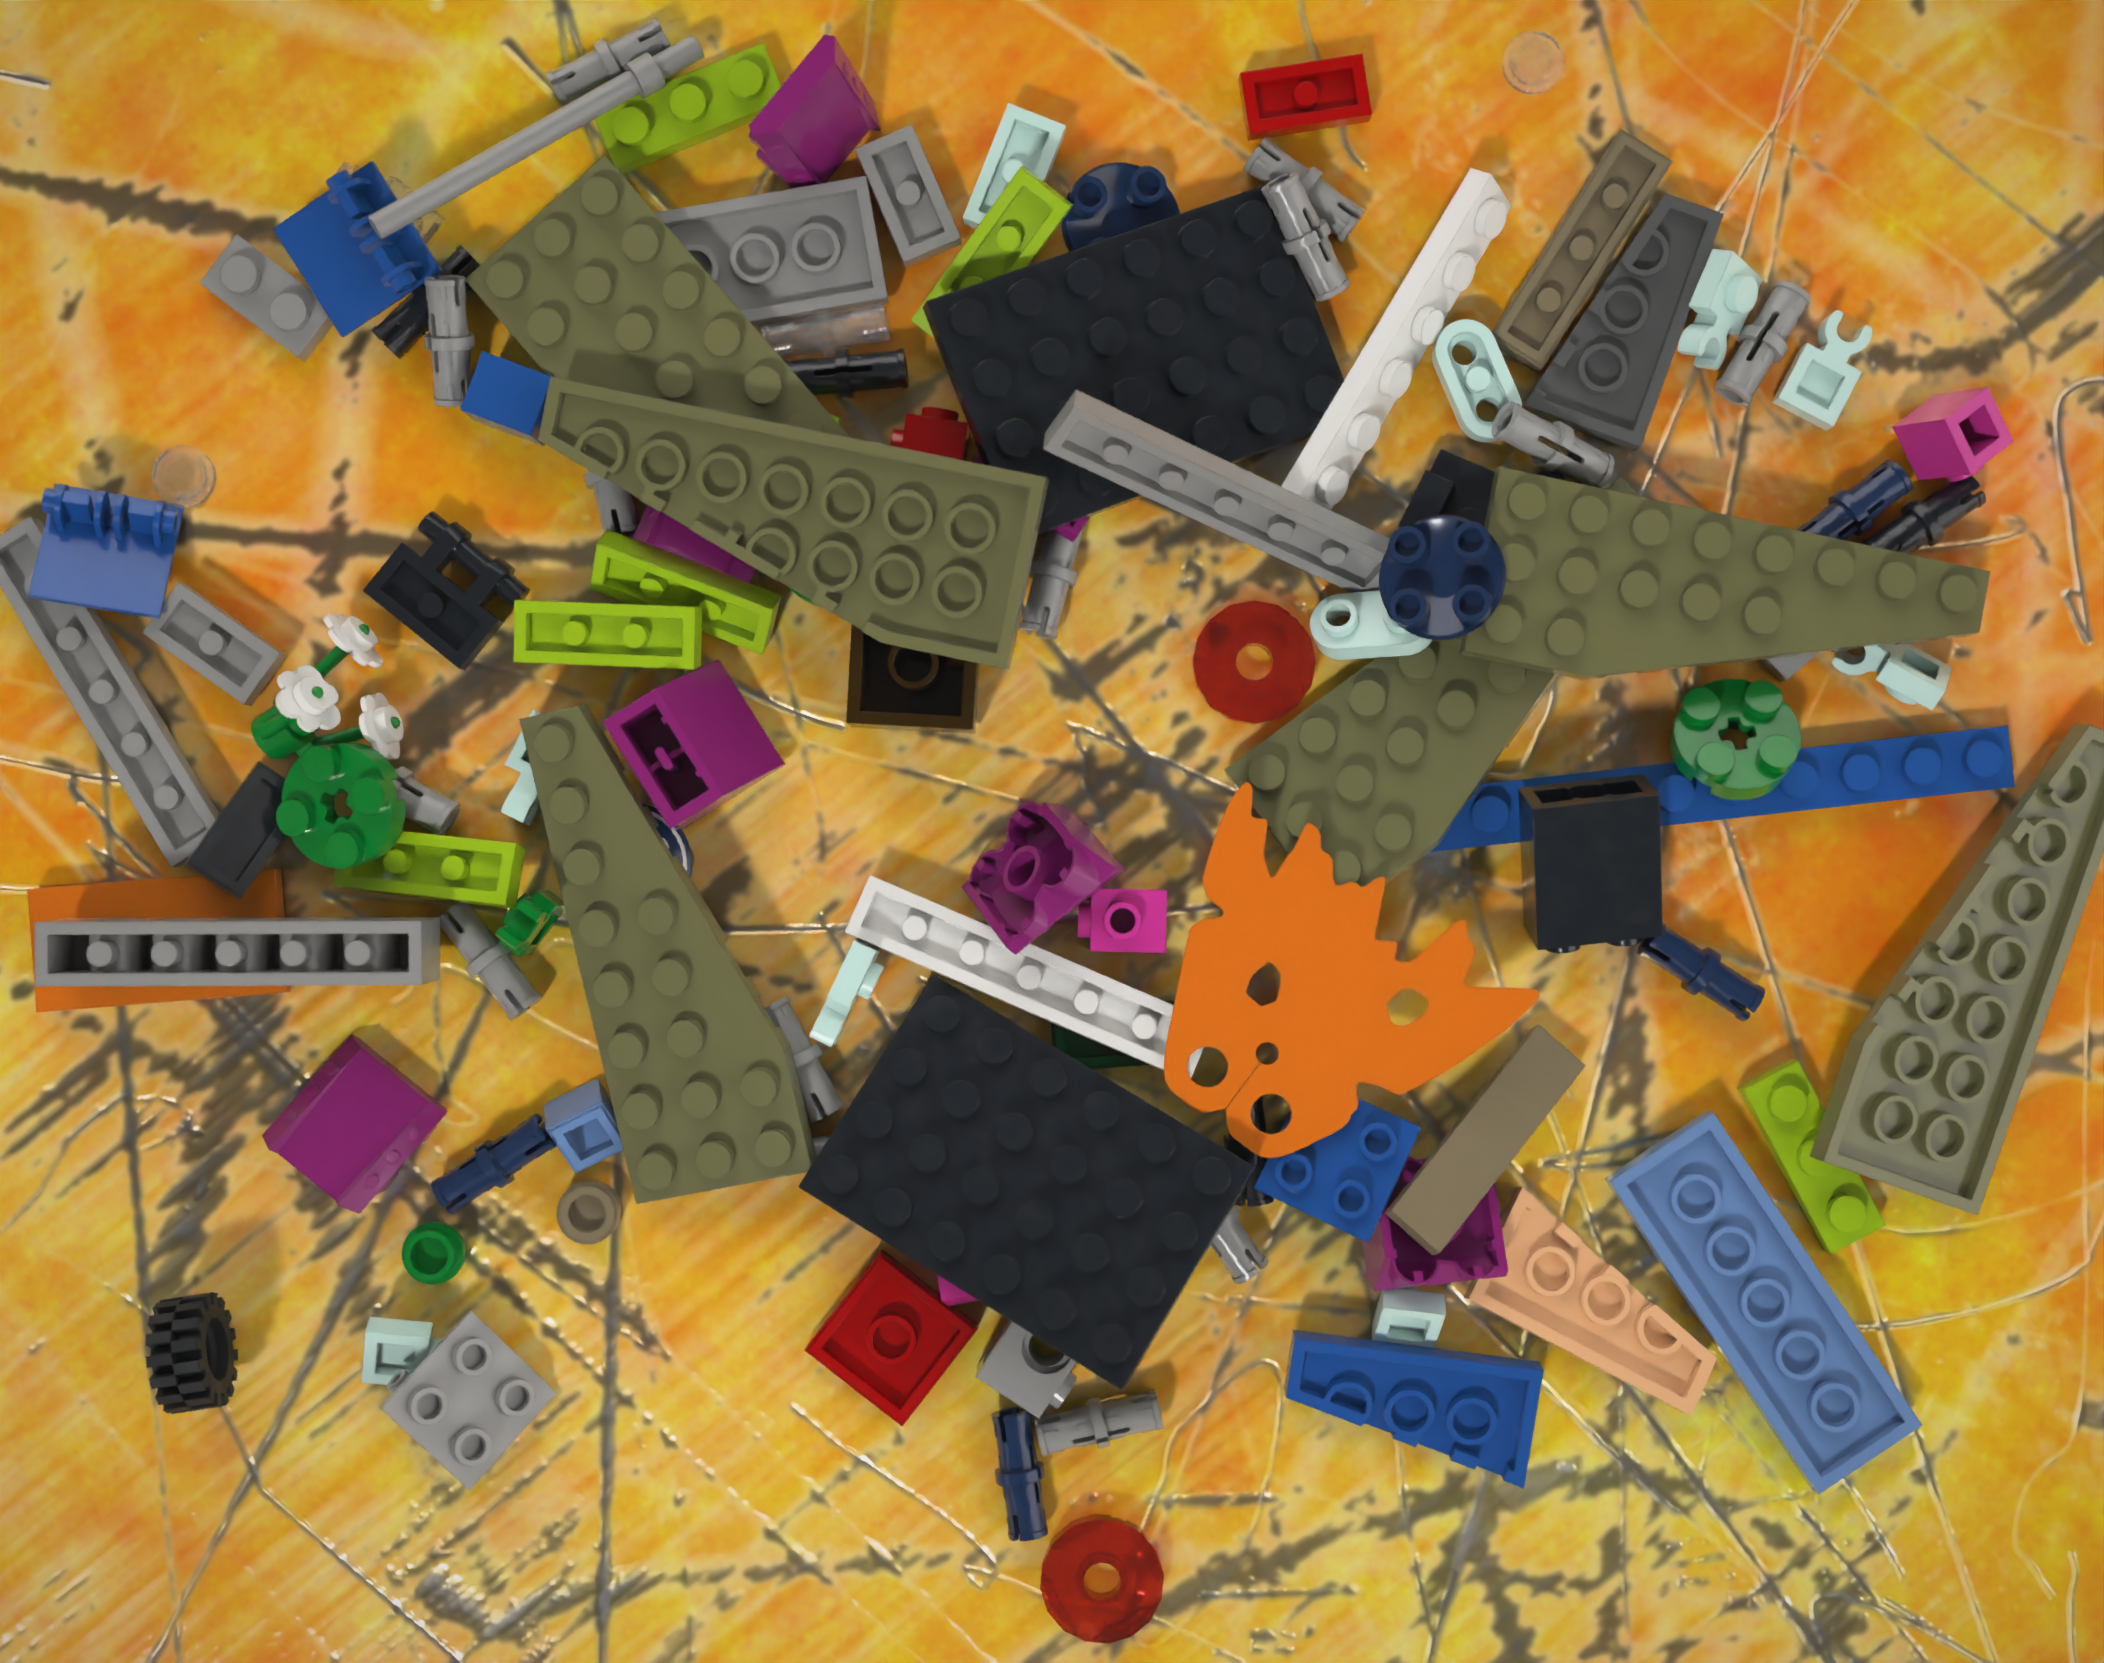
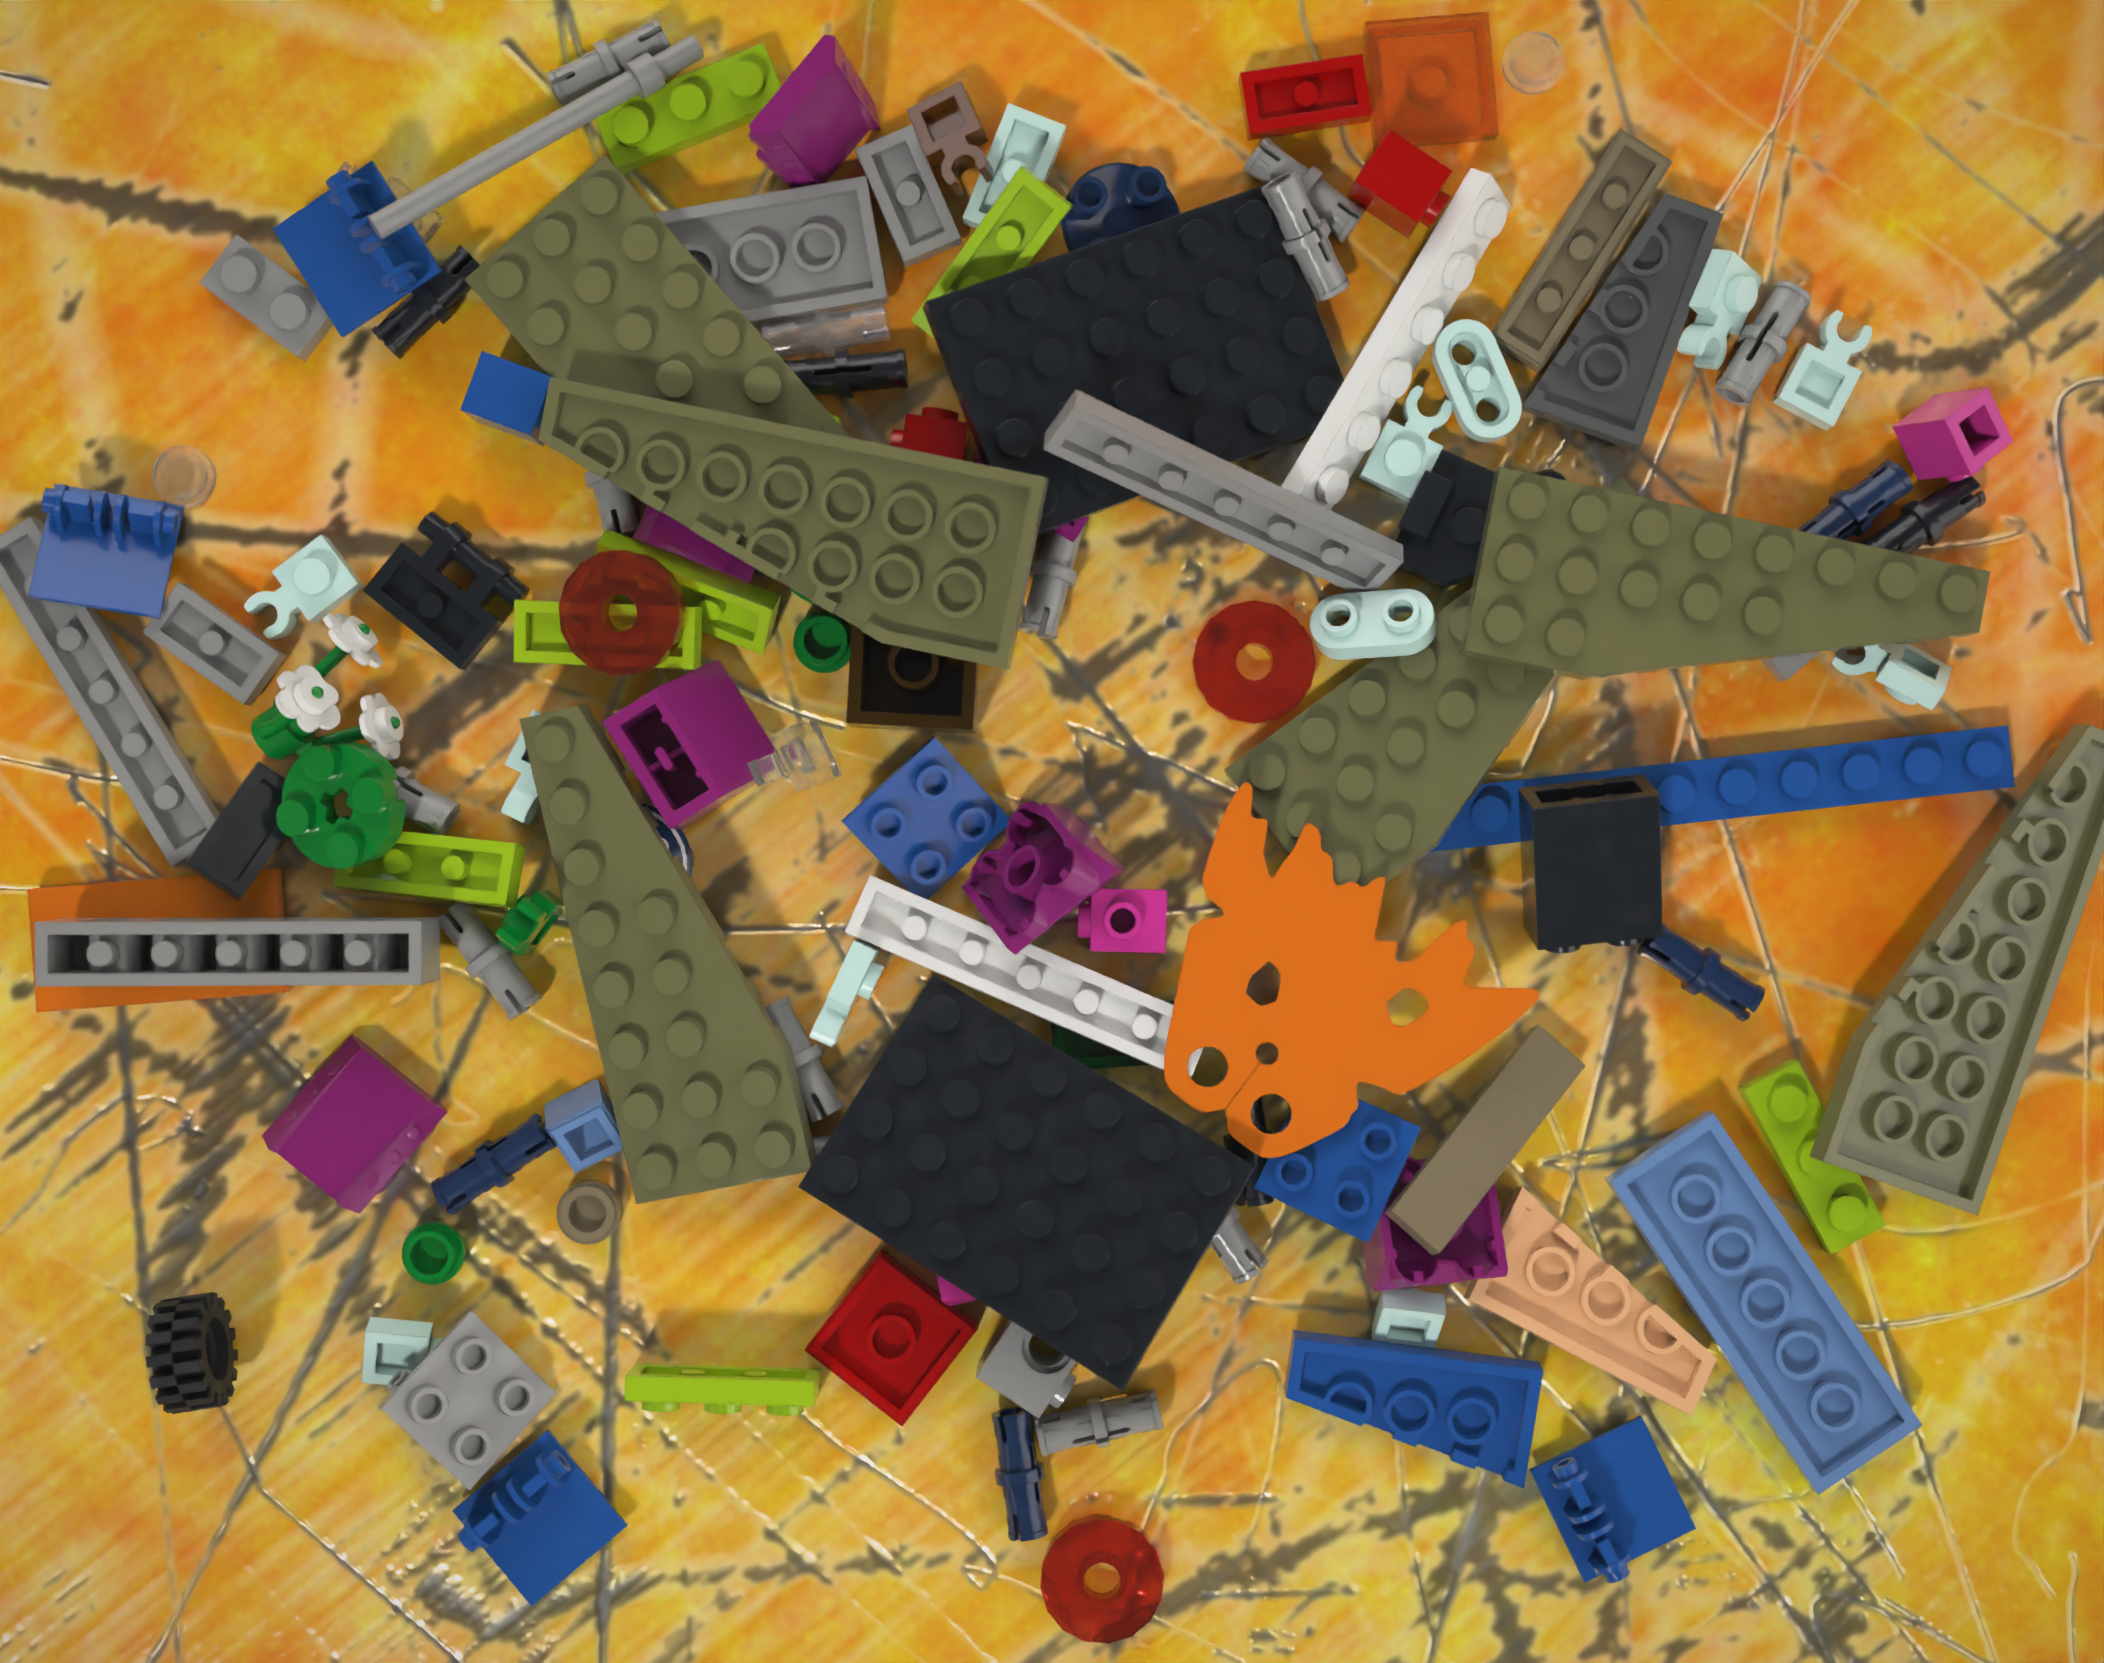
light grey pin [424,275,475,407] -> none
dark blue dish [1379,515,1506,640] -> none
light grey pin [1491,401,1615,488] -> none
green plate [1670,679,1801,800] -> none
none -> light aqua plate [244,535,365,640]
none -> blue hinge [453,1429,628,1606]
none -> clear red tile [558,550,686,676]
none -> lime plate [624,1363,820,1416]
none -> clear plate [747,720,842,793]
none -> green plate [793,611,851,674]
none -> blue hinge [841,735,1010,900]
none -> reddish brown plate [906,81,994,198]
none -> red brick [1347,129,1452,239]
none -> light aqua plate [1358,385,1453,503]
none -> clear orange tile [1363,12,1499,150]
none -> blue hinge [1529,1415,1696,1583]

